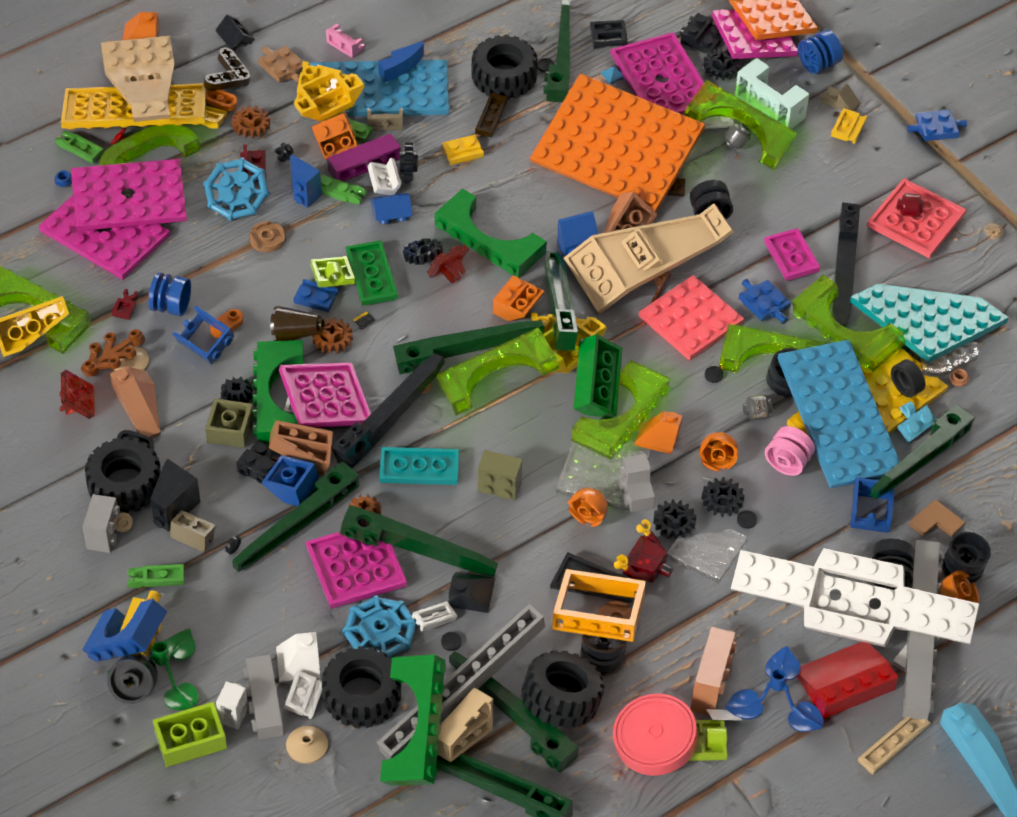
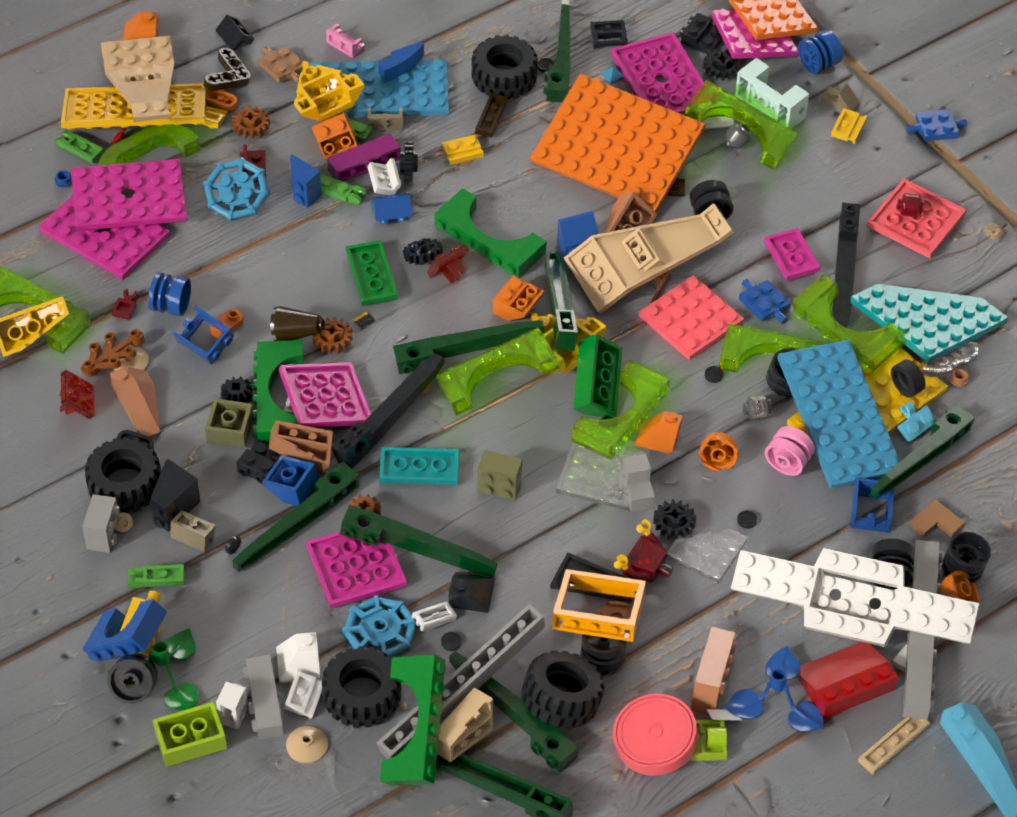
medium nougat tile [249,221,286,253] -> none
black plate [274,142,294,162] -> none
blue plate [294,279,338,312] -> none
lime plate [310,256,355,288] -> none
orange cylinder [568,487,608,527] -> none
black gear [701,477,745,517] -> none

